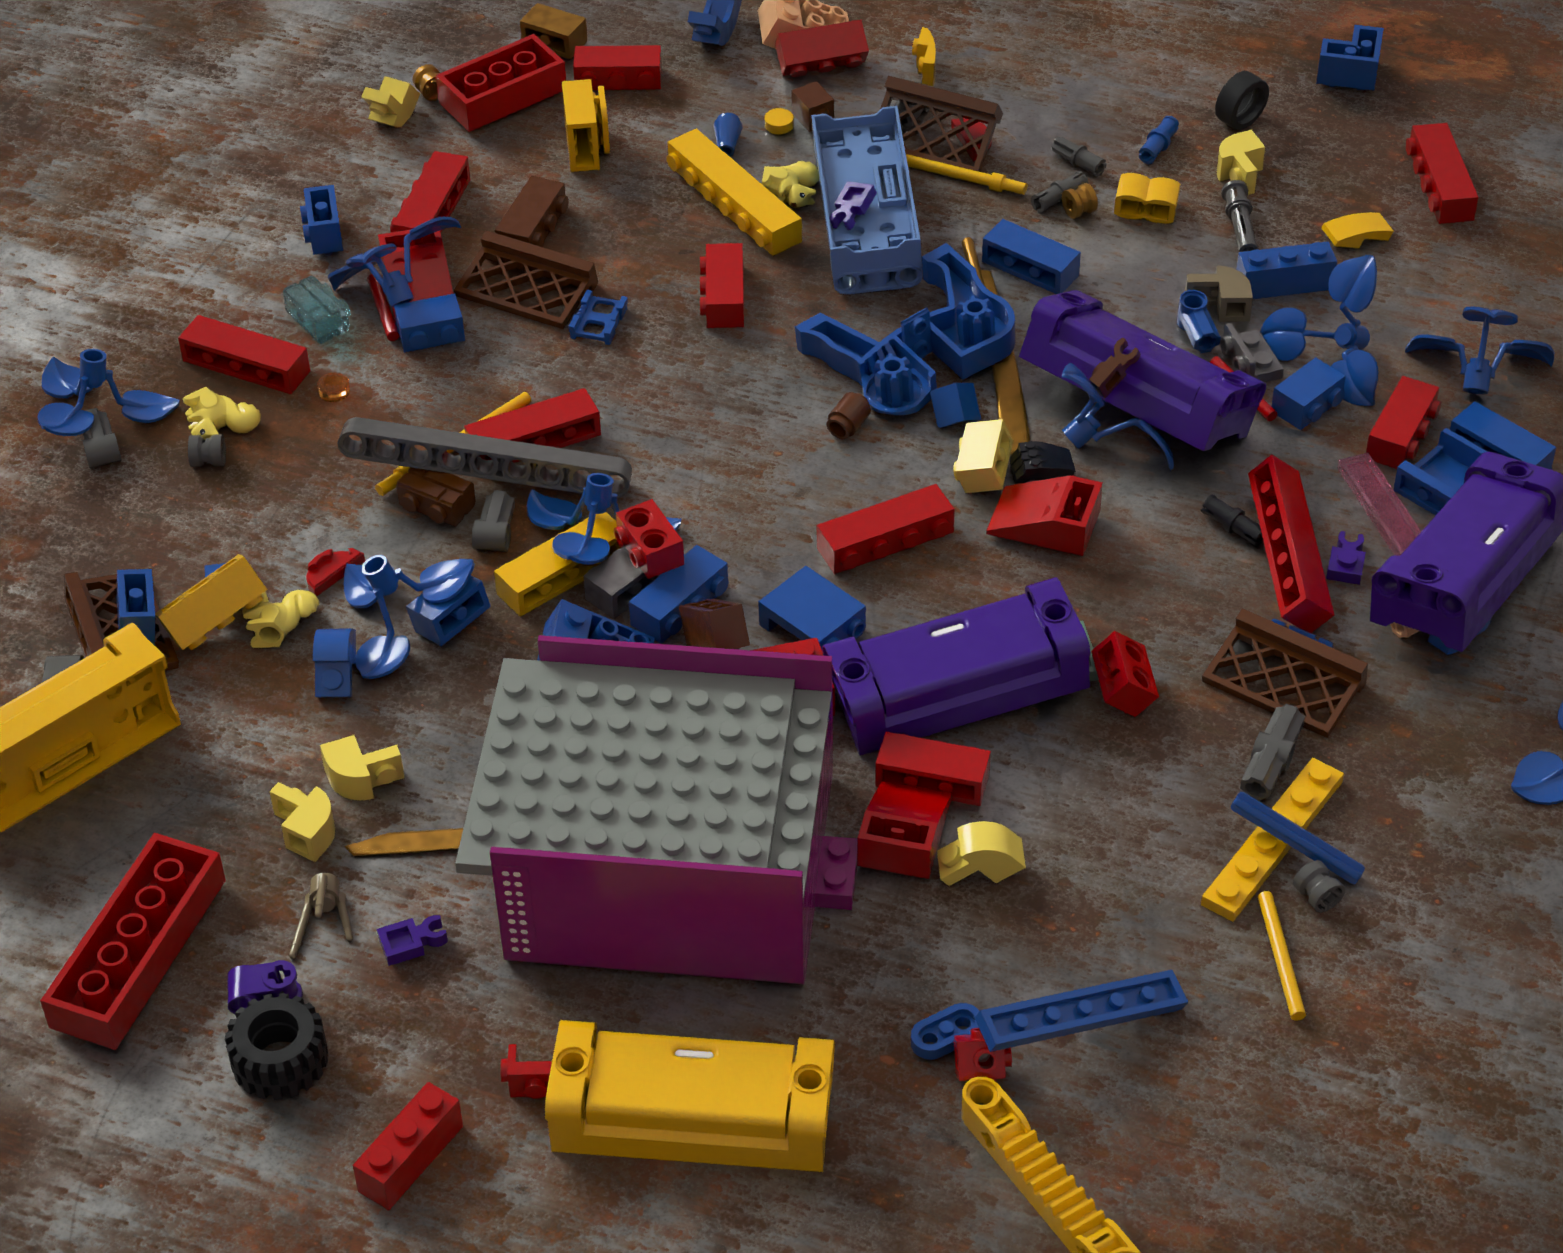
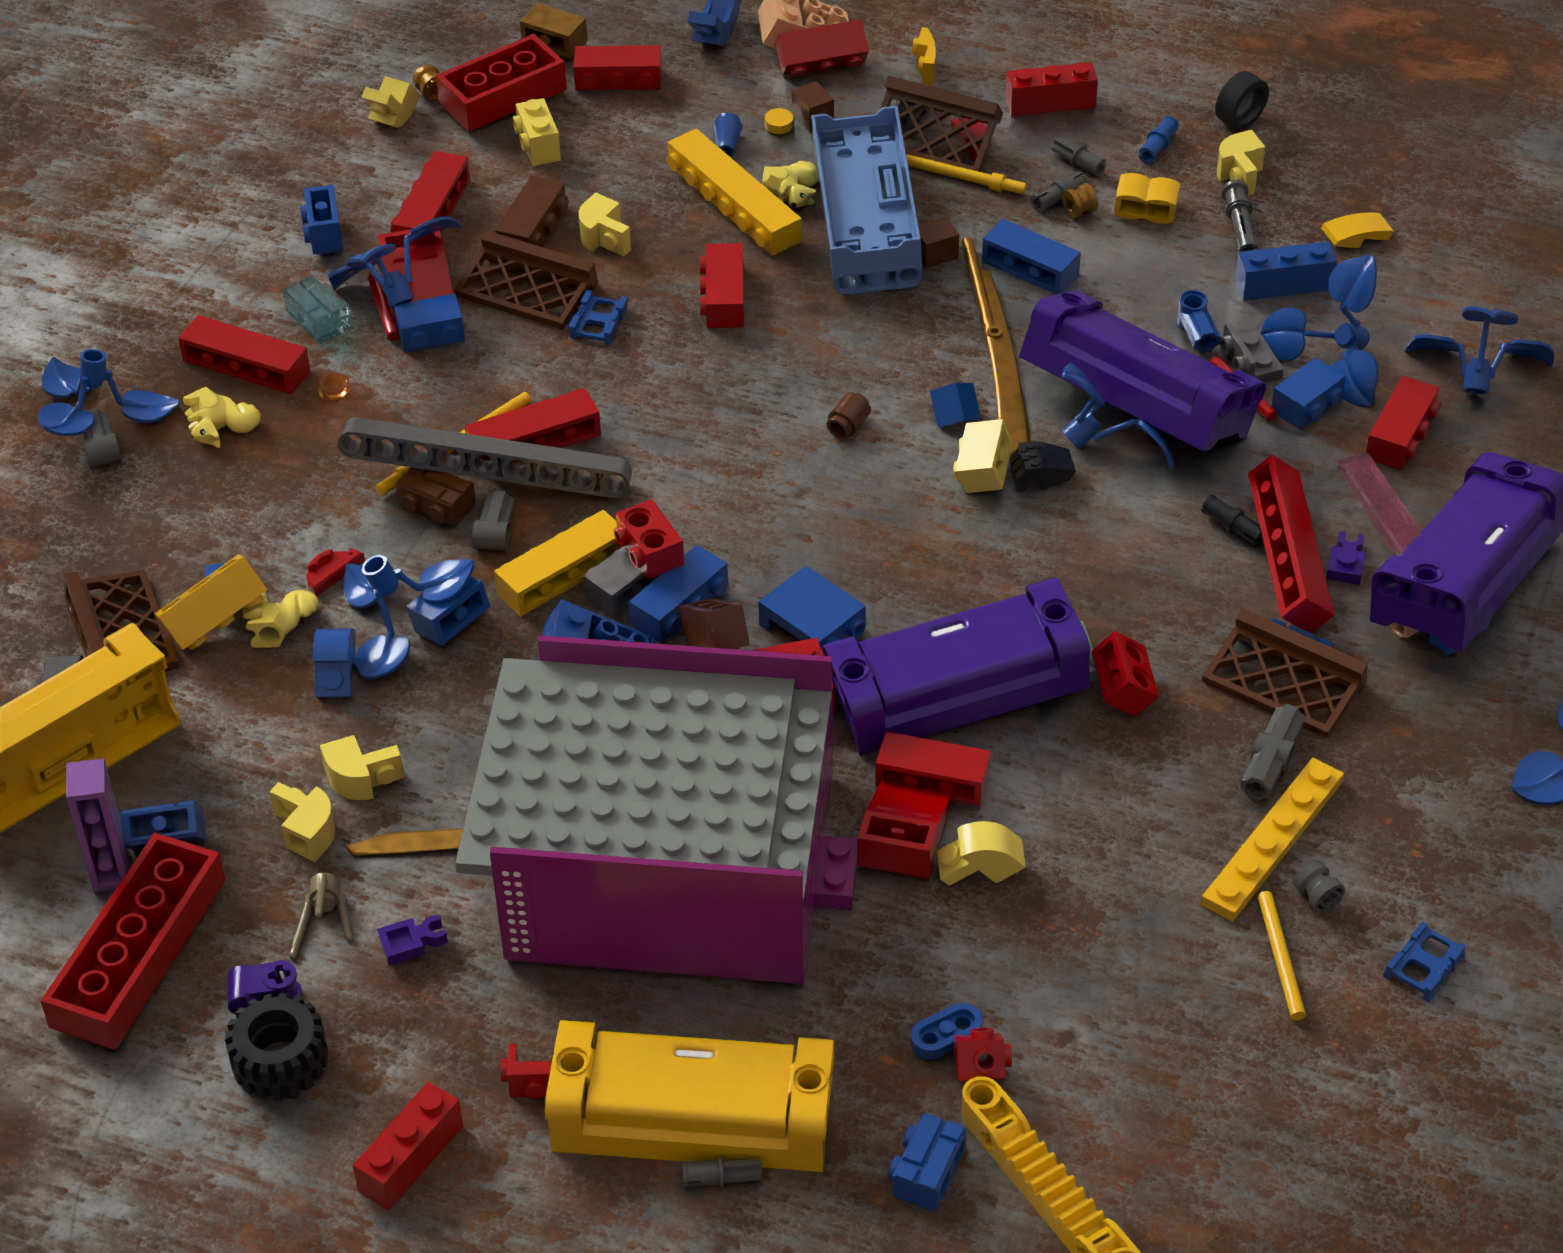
blue brick [117,569,155,646] -> none
dark grey wheel [188,434,226,467] -> none
blue plant [527,473,681,565] -> none
yellow brick [562,79,610,172] -> none
blue animal [795,243,1016,415] -> none
red brick [816,484,955,574] -> none
dark purple plate [829,181,877,230] -> none
blue plate [975,970,1188,1052] -> none
red slope [986,475,1103,556] -> none
reddish brown plate [1089,338,1141,398] -> none
dark tan brick [1185,265,1253,322] -> none
blue axle [1231,792,1365,884] -> none
blue brick [1316,25,1384,90] -> none
blue panel [1393,428,1488,516] -> none
red brick [1406,123,1479,224] -> none
blue brick [1450,401,1556,469] -> none
none -> medium lavender brick [66,758,130,892]
none -> blue brick [121,800,206,851]
none -> light yellow brick [512,98,561,166]
none -> light yellow brick [579,192,631,256]
none -> dark grey axle [683,1156,763,1189]
none -> blue brick [888,1113,967,1211]
none -> reddish brown brick [918,217,959,268]
none -> red brick [1005,62,1098,117]
none -> blue piece [1383,921,1466,1003]

